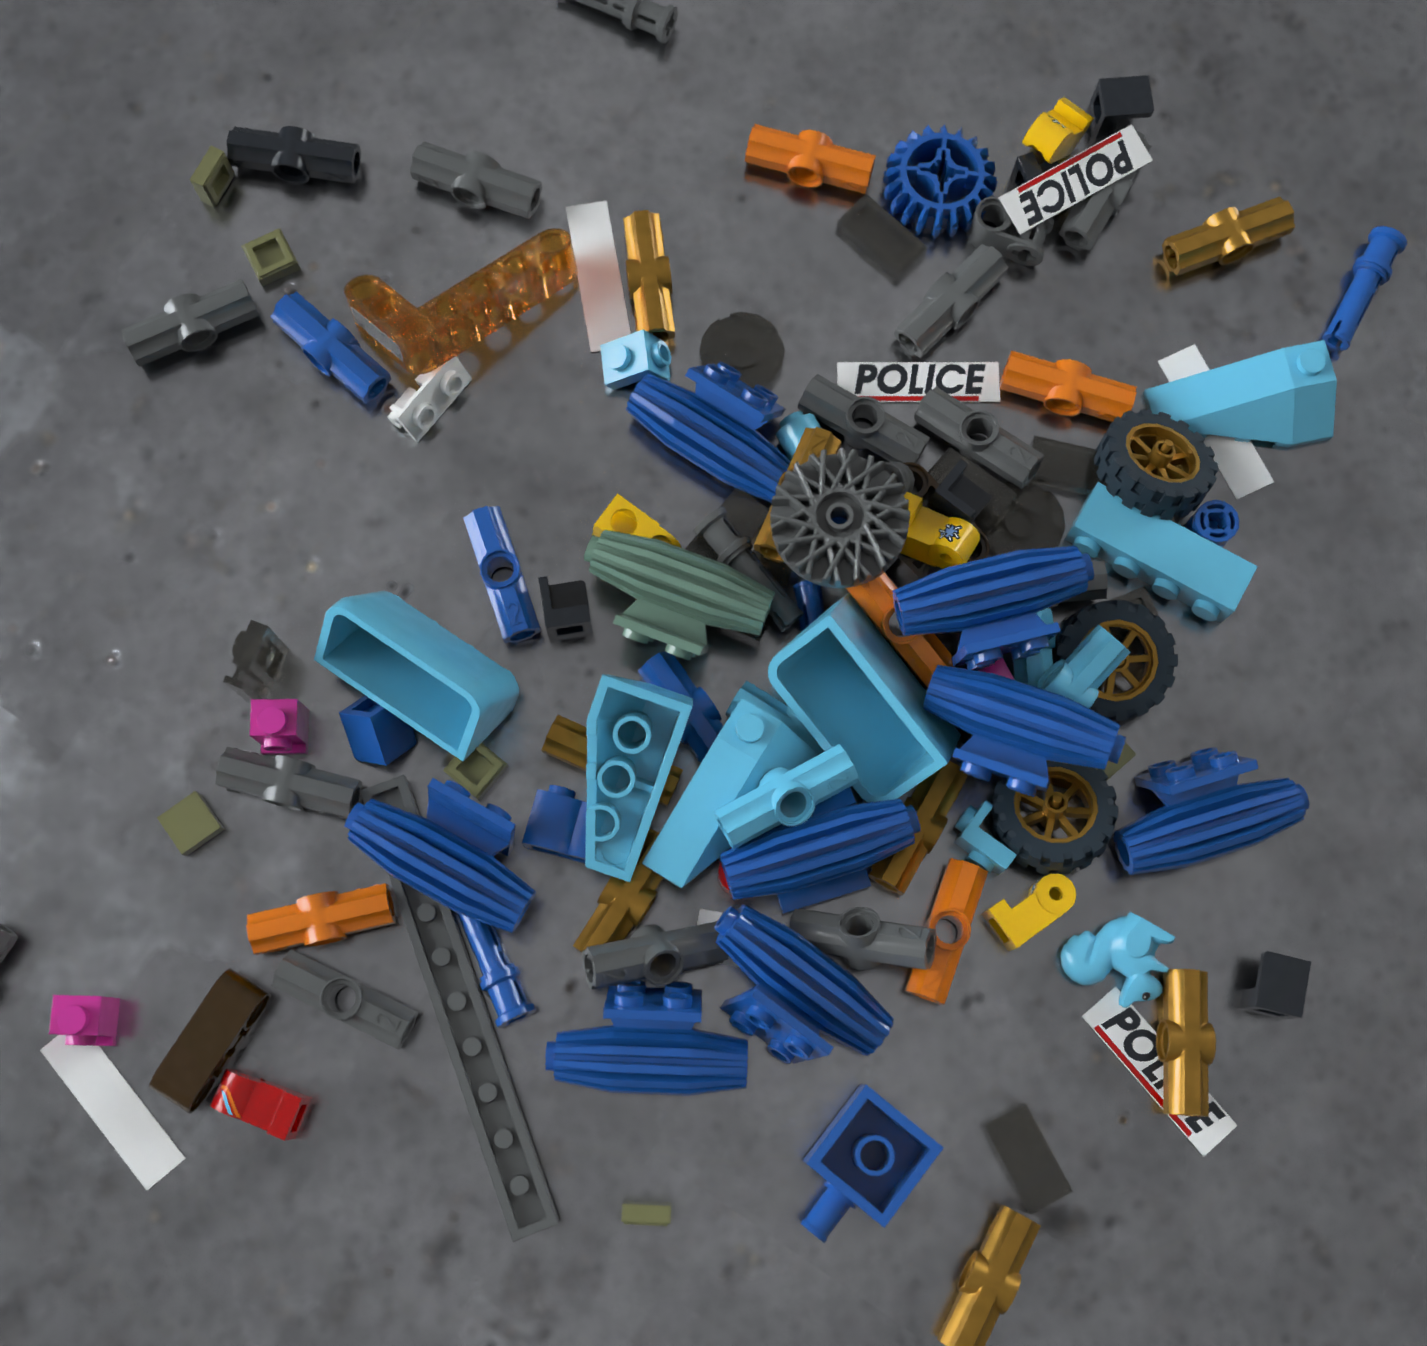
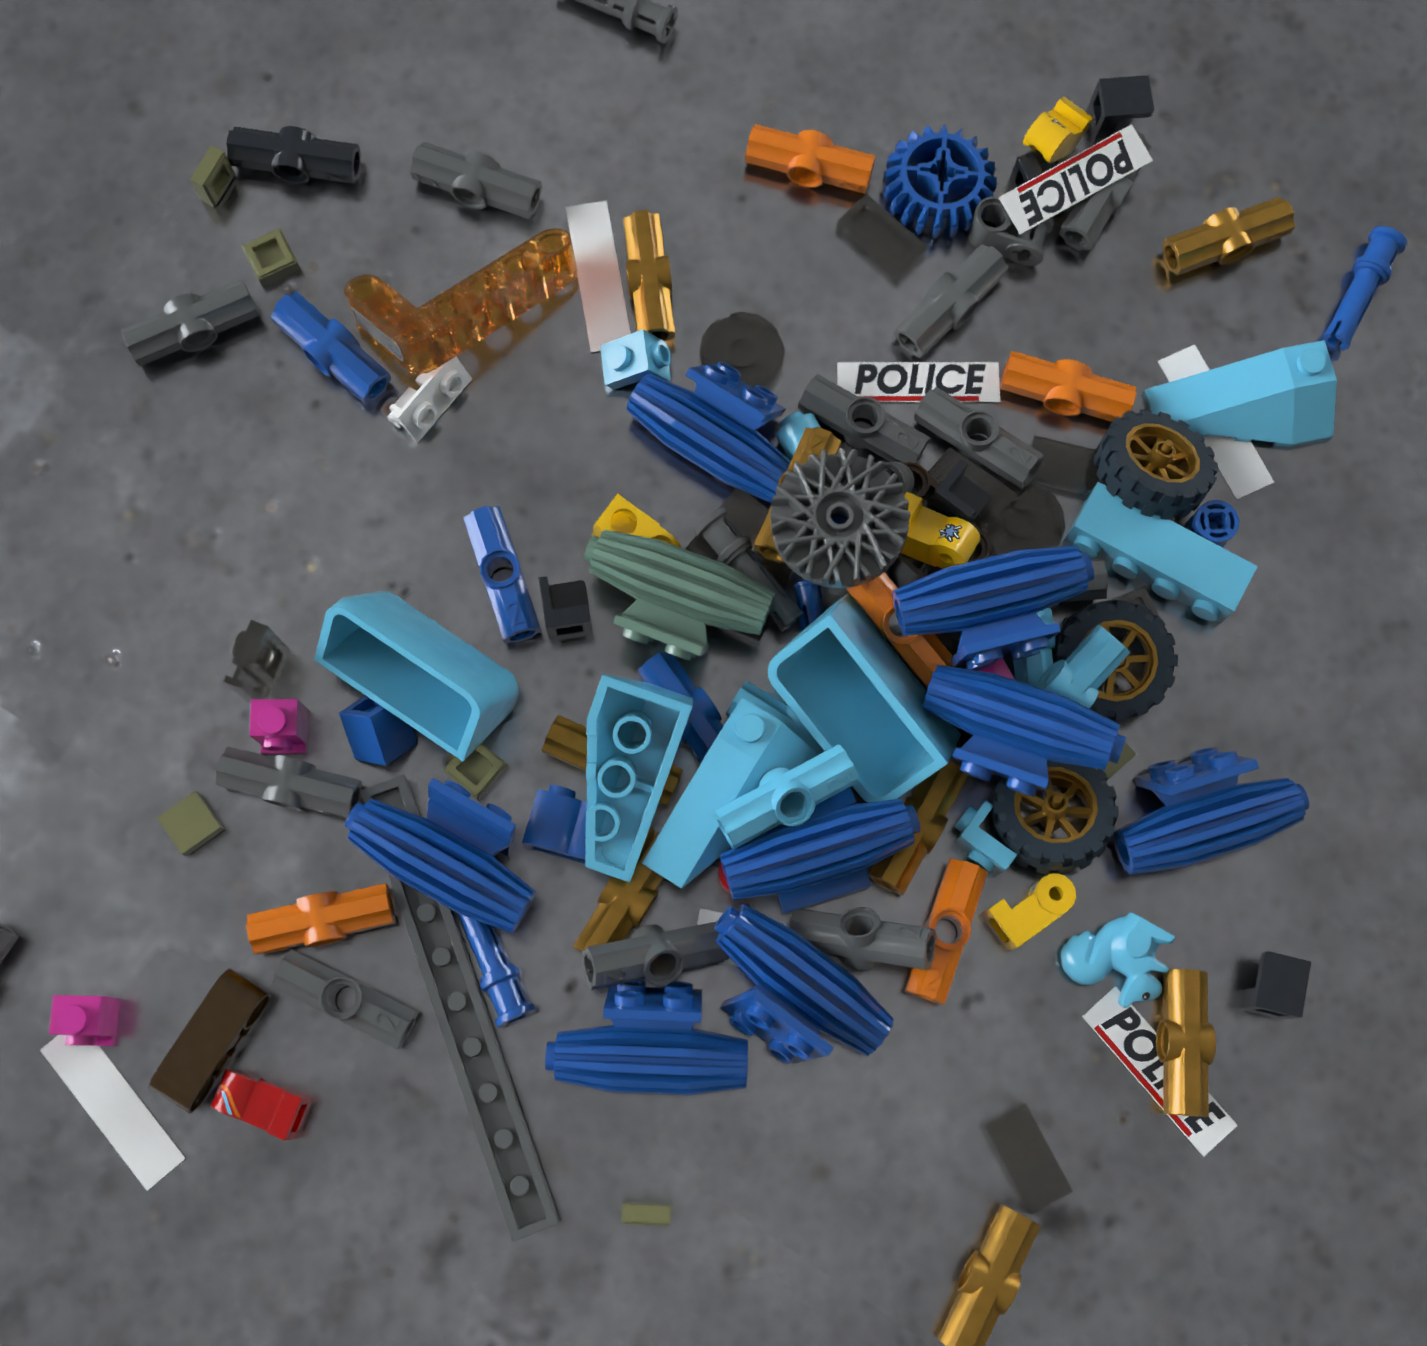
blue brick [800,1084,944,1243] -> none

